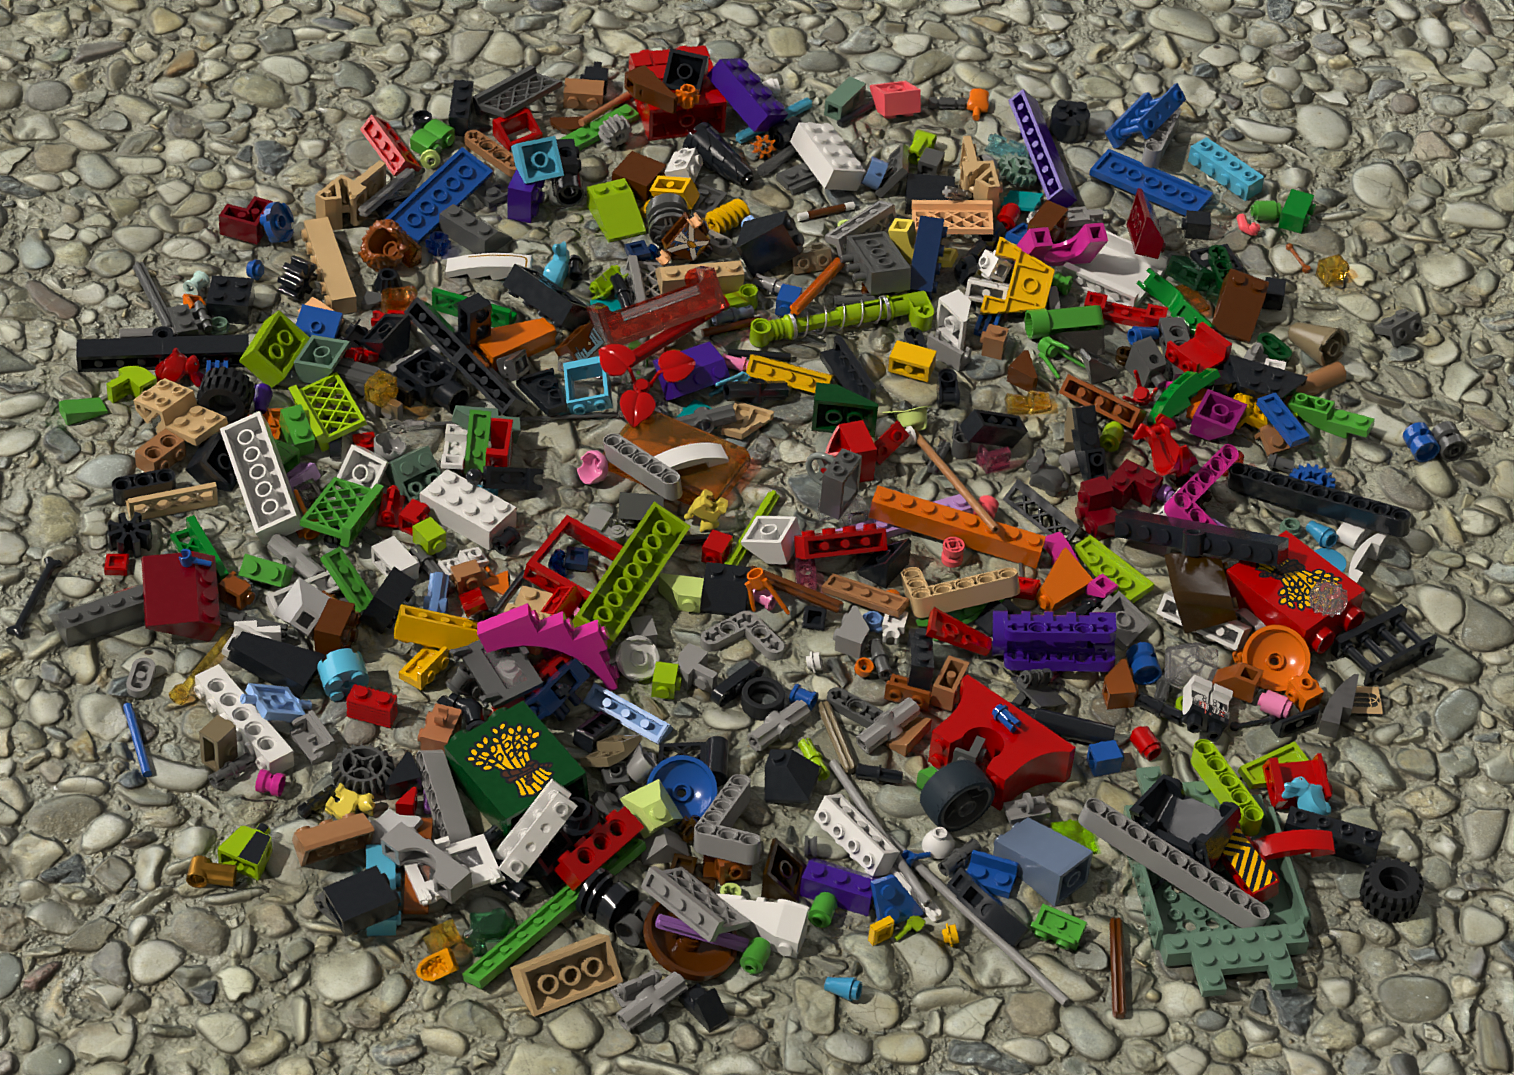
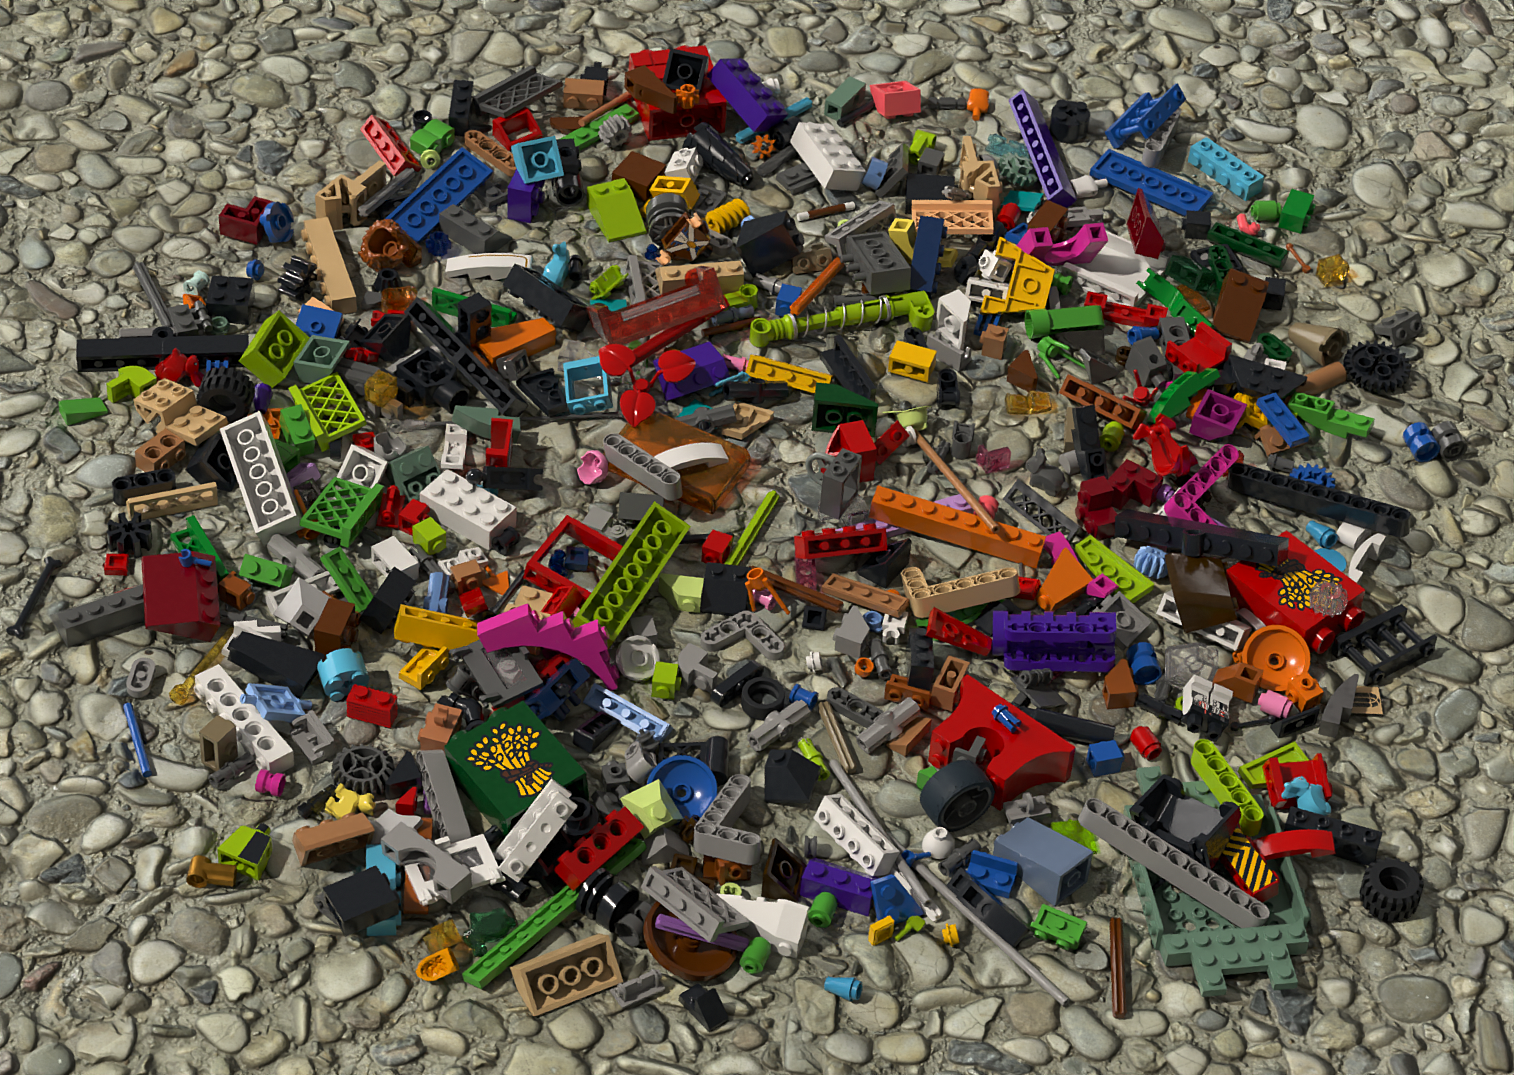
bright green plate [464,409,491,475] -> none
reddish brown panel [554,322,604,361] -> none
dark tan slope [580,735,642,767] -> none
black axle [610,273,635,314] -> none
light grey piece [616,971,688,1032] -> none
dark blue tile [624,240,651,262] -> none
light yellow animal [684,489,728,532] -> none
black bar [728,349,791,361] -> none
white slope [741,516,802,565] -> none
black axle [856,763,903,784] -> none
coral wheel [941,537,965,568] -> none
black brick [960,409,1028,448] -> none
sand green plate [1279,518,1301,537] -> none
none -> dark grey wheel [634,729,660,754]
none -> white piece [1070,175,1108,199]
none -> light blue gear [1133,546,1168,579]
none -> dark green brick [1207,222,1289,270]
none -> black gear [1343,340,1411,393]

